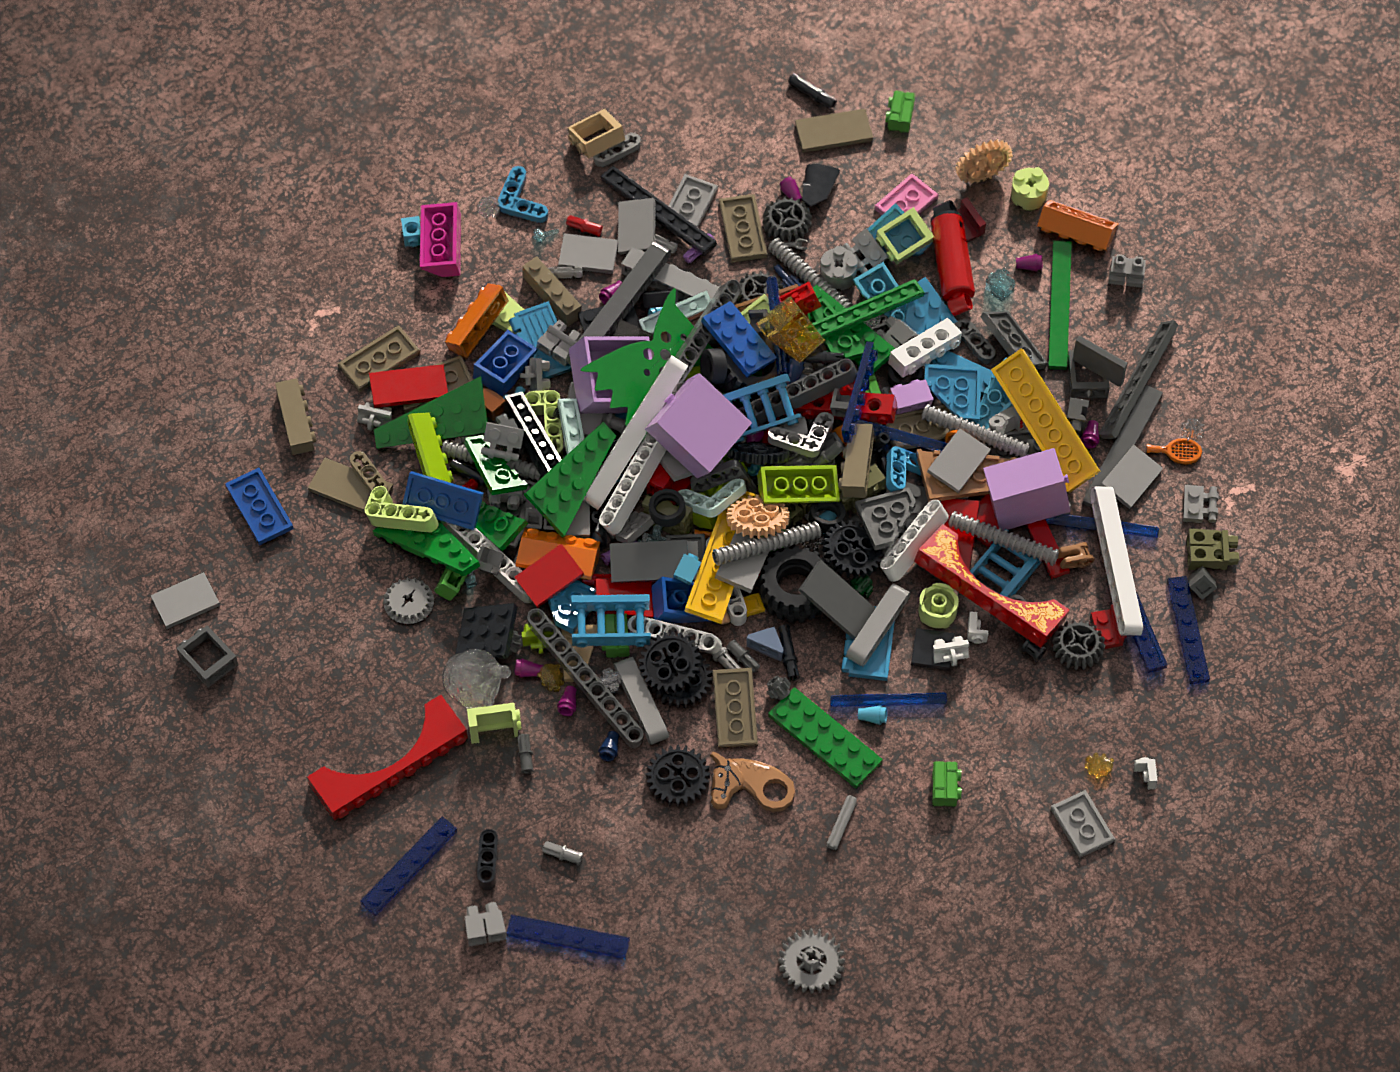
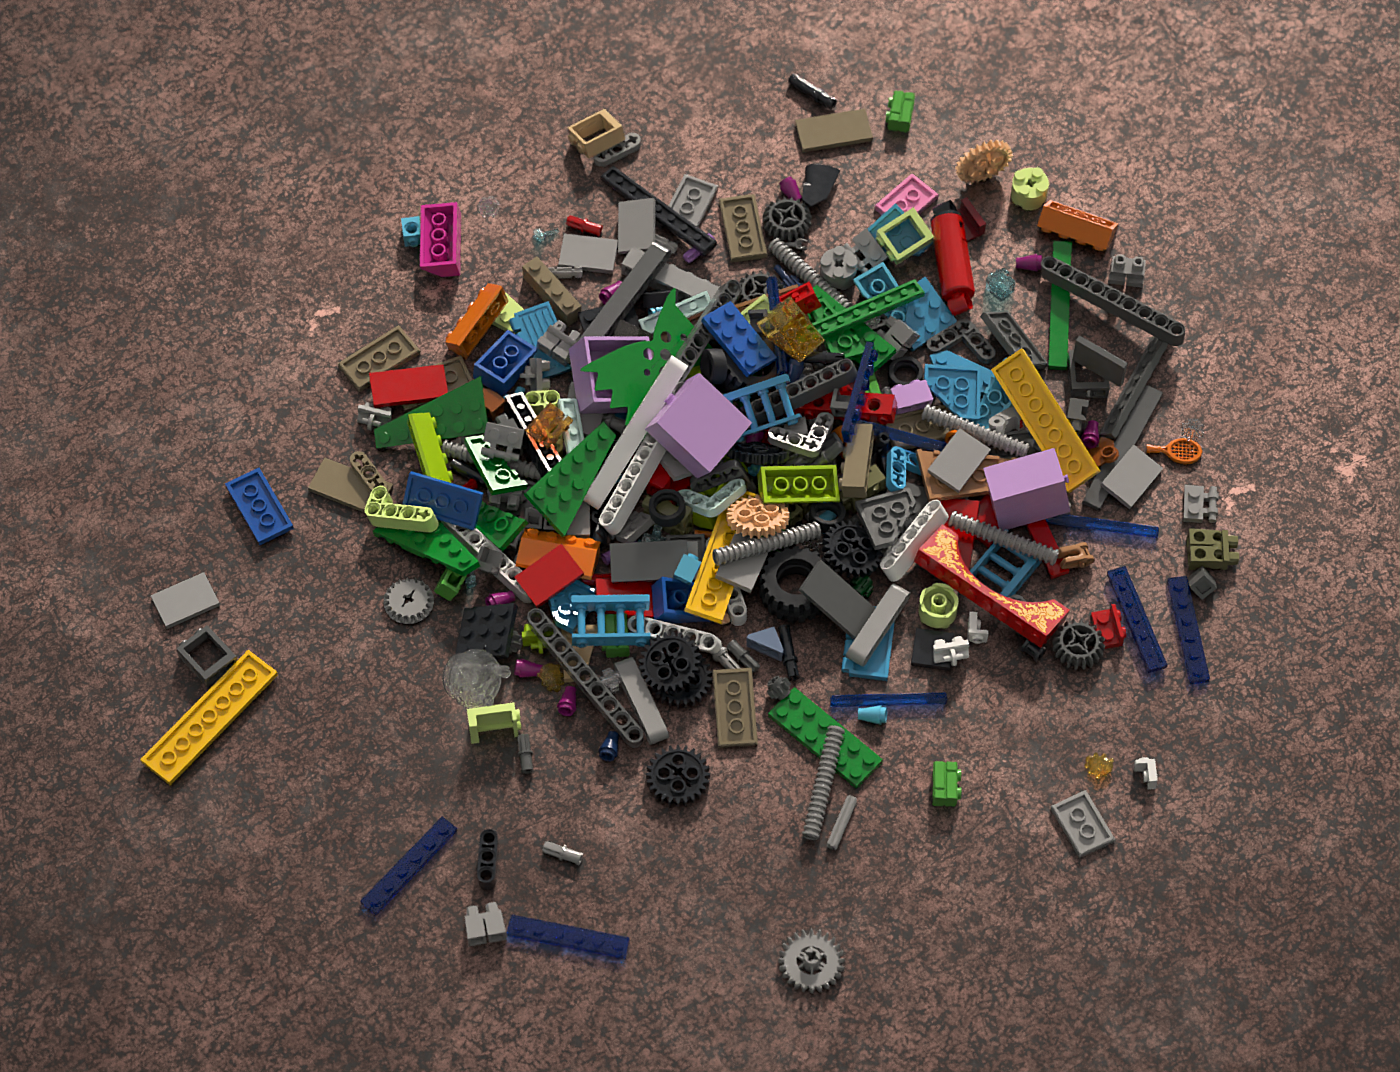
dark tan brick [275,378,317,455] -> none
red arch [307,695,468,821] -> none
dark azure beam [498,166,548,223] -> none
medium nougat animal [710,752,795,812] -> none
yellow tile [743,593,765,617] -> none
white brick [888,318,962,378] -> none
white beam [1090,487,1143,636] -> none
none -> yellow plate [140,650,278,785]
none -> magenta cone [485,590,515,606]
none -> clear orange plate [525,402,573,449]
none -> light grey piece [802,726,845,840]
none -> dark grey beam [1041,256,1185,346]
none -> dark orange plate [1087,437,1119,467]

